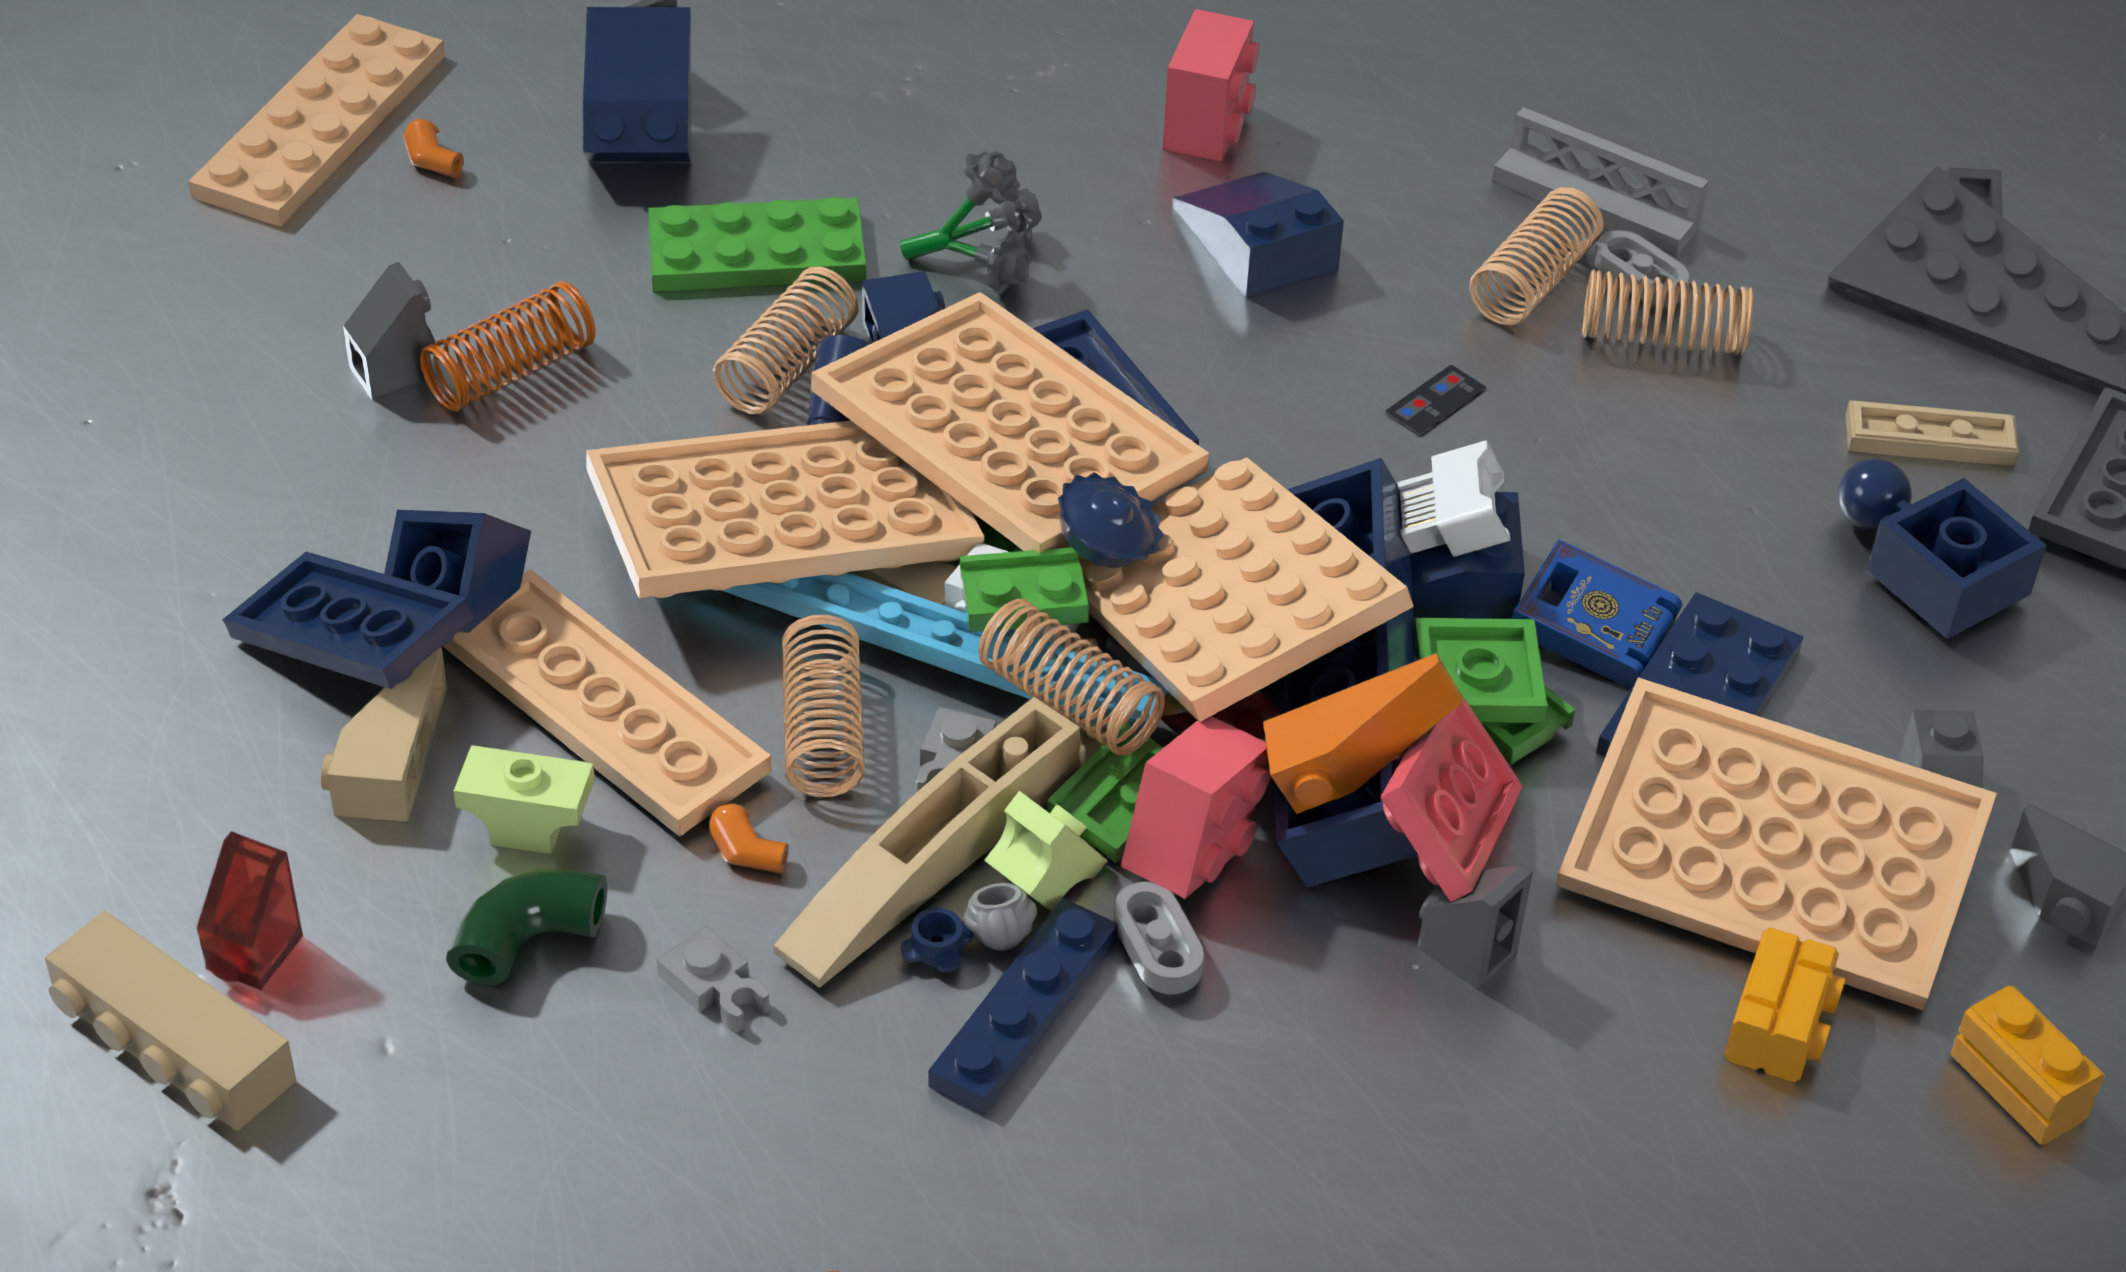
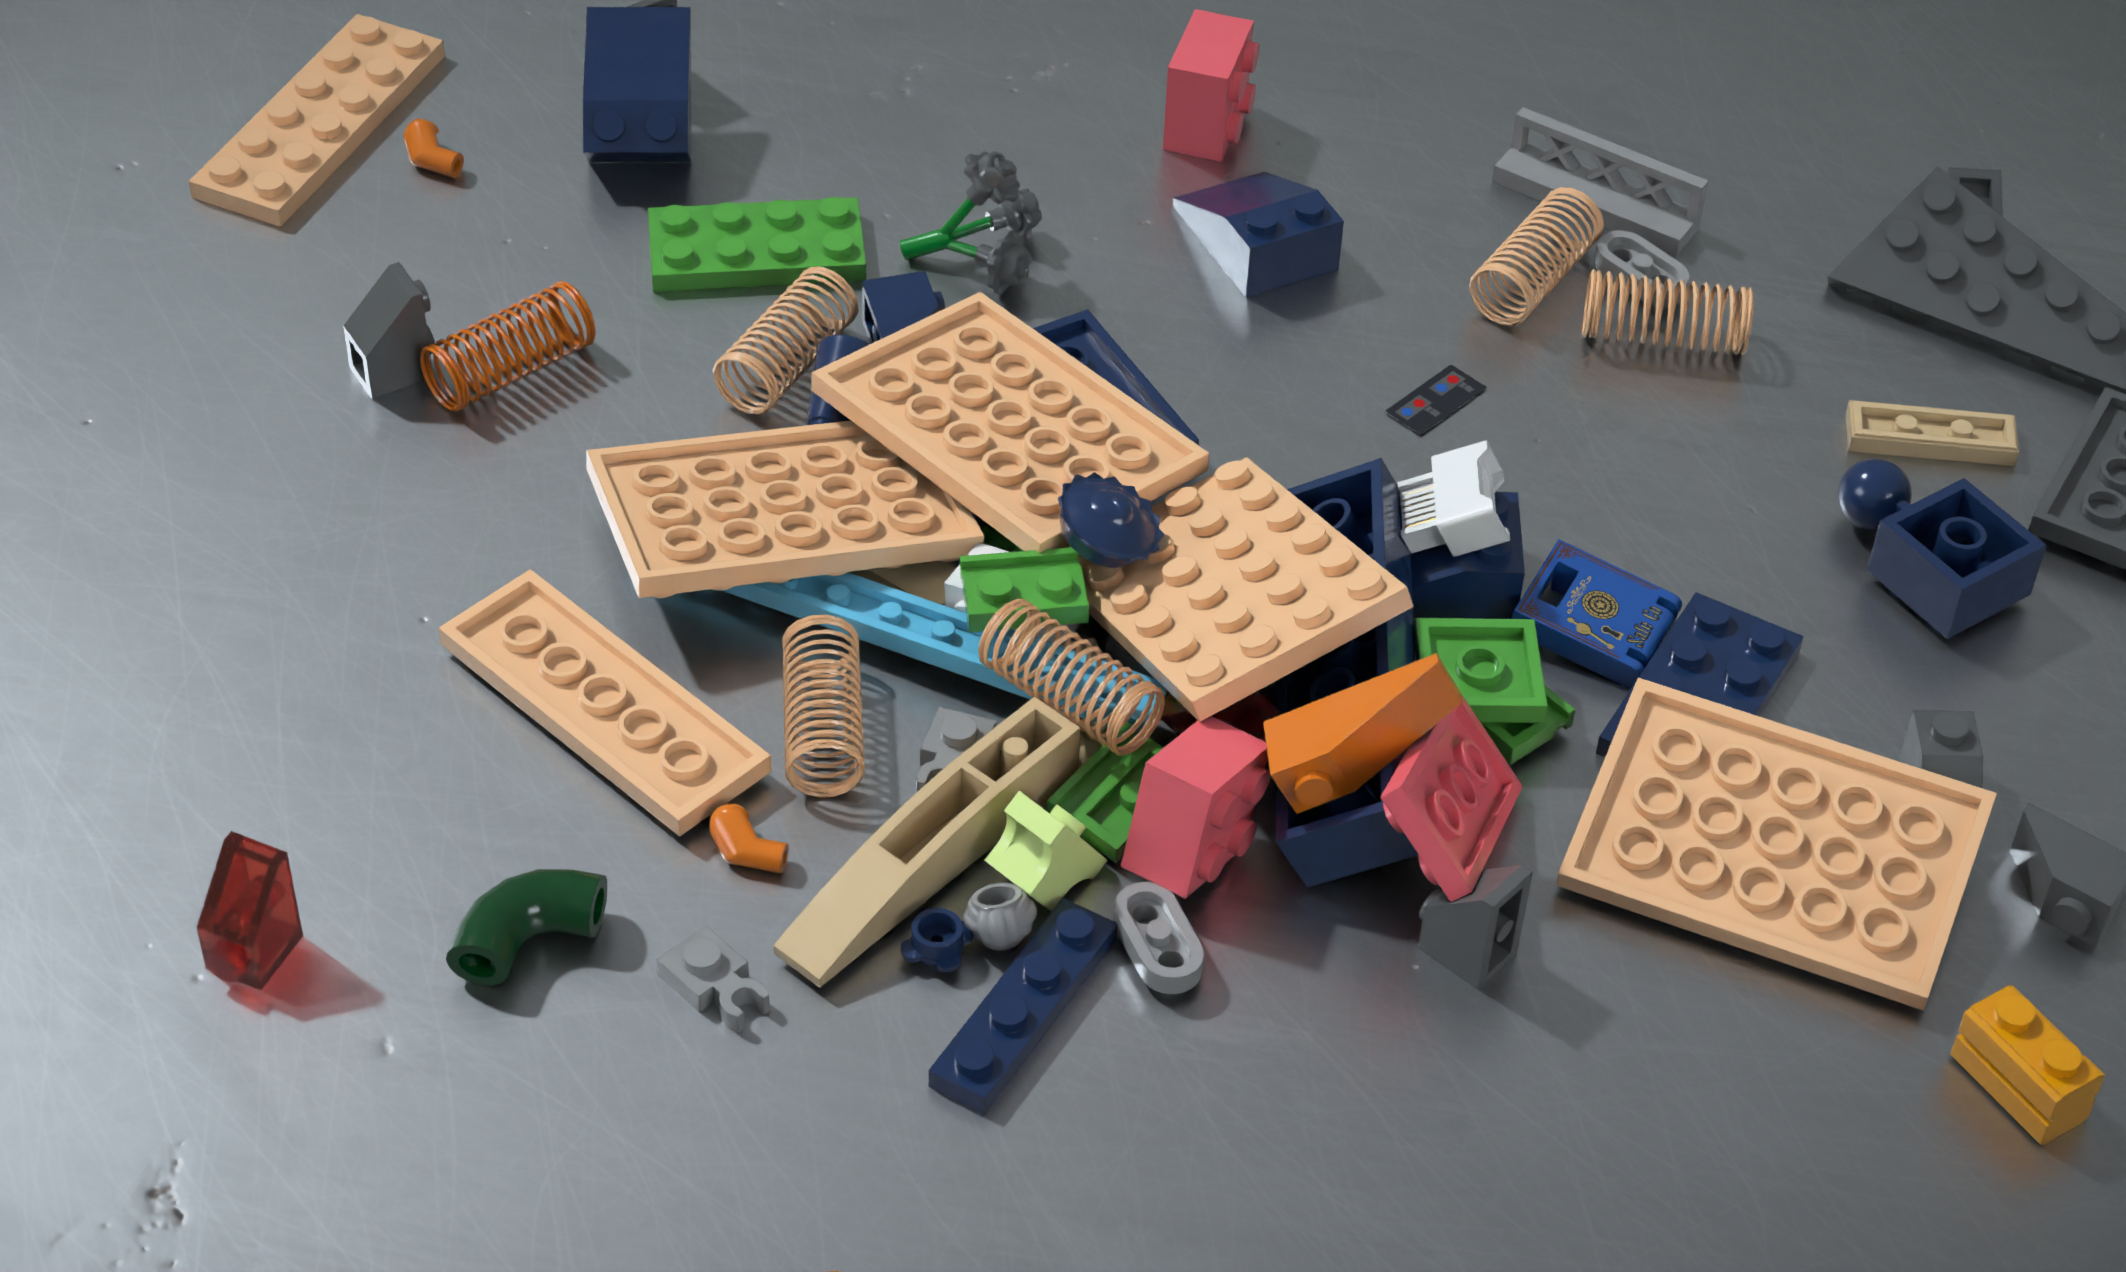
tan brick [44,910,297,1132] -> none
dark blue plate [222,551,474,689] -> none
tan slope [321,647,447,823] -> none
dark blue slope [384,509,531,633] -> none
yellowish green brick [453,745,595,855] -> none
light orange brick [1724,927,1846,1082] -> none

